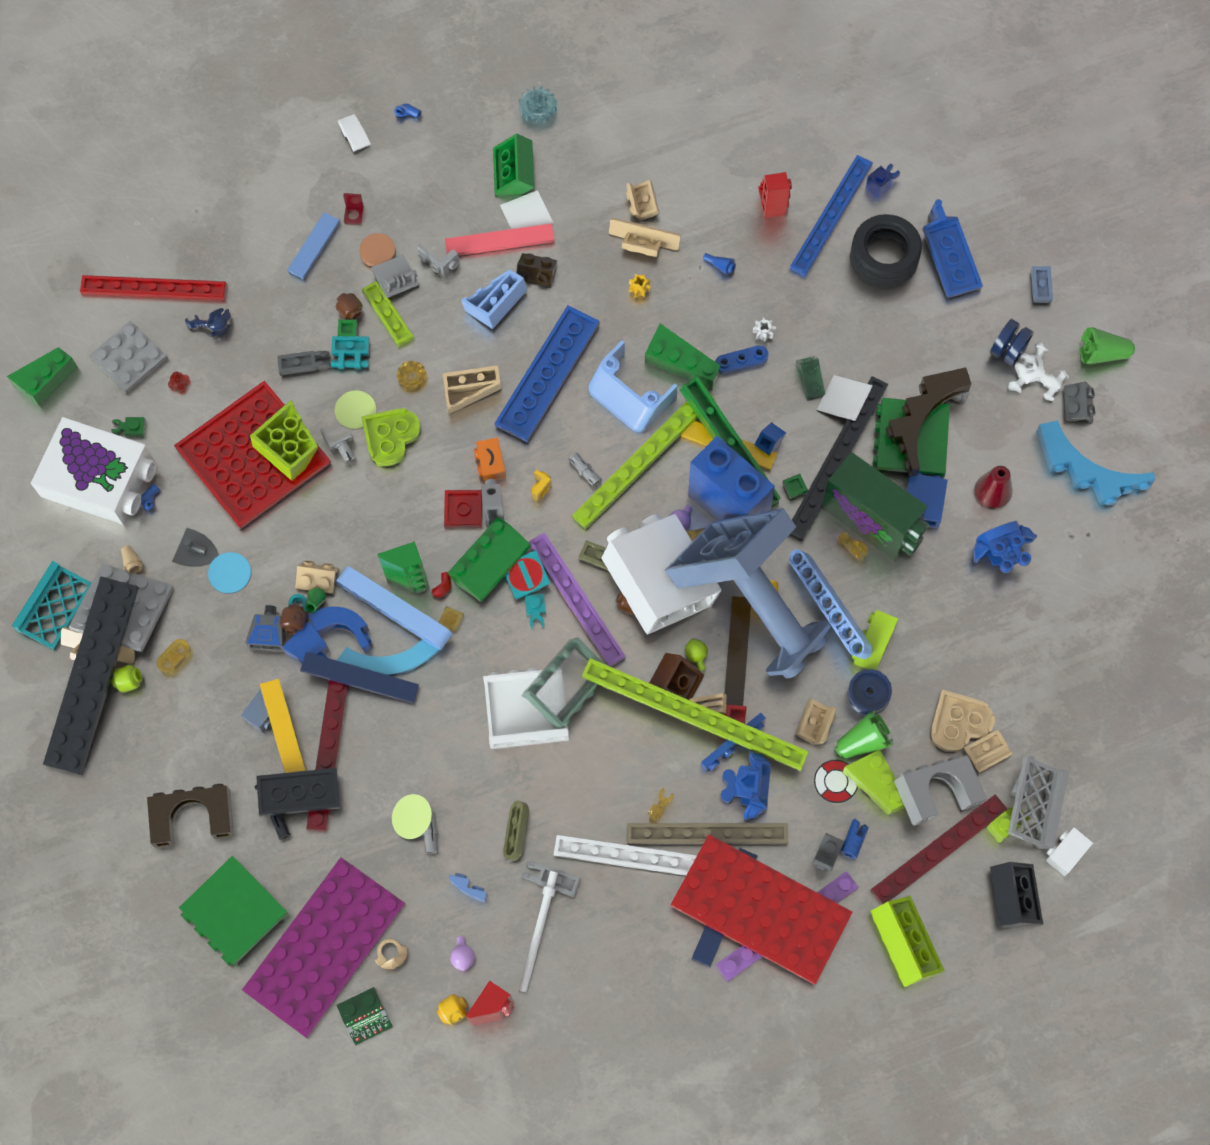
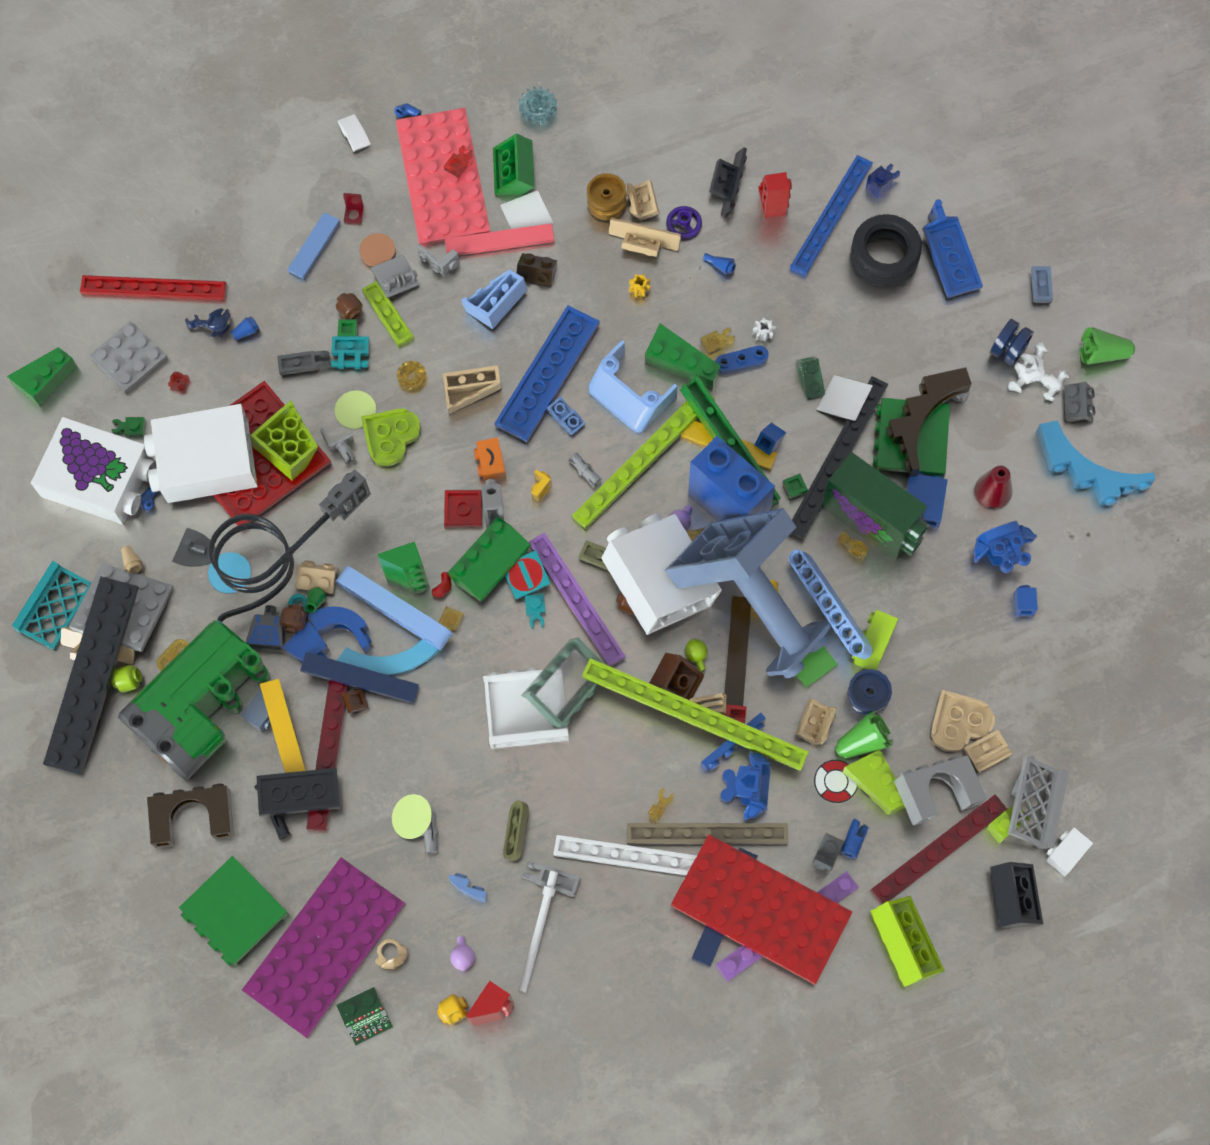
none -> piece [118,469,371,780]
none -> white brick [144,404,258,503]
none -> blue cone [231,316,259,341]
none -> reddish brown plate [343,689,369,713]
none -> coral plate [396,107,490,246]
none -> clear red plate [444,145,473,178]
none -> medium blue slope [547,396,586,435]
none -> pearl gold wheel [587,173,626,220]
none -> dark purple piece [666,206,702,239]
none -> clear yellow plate [700,328,735,356]
none -> black bracket [709,147,747,215]
none -> bright green tile [797,646,838,688]
none -> blue brick [1014,585,1038,616]

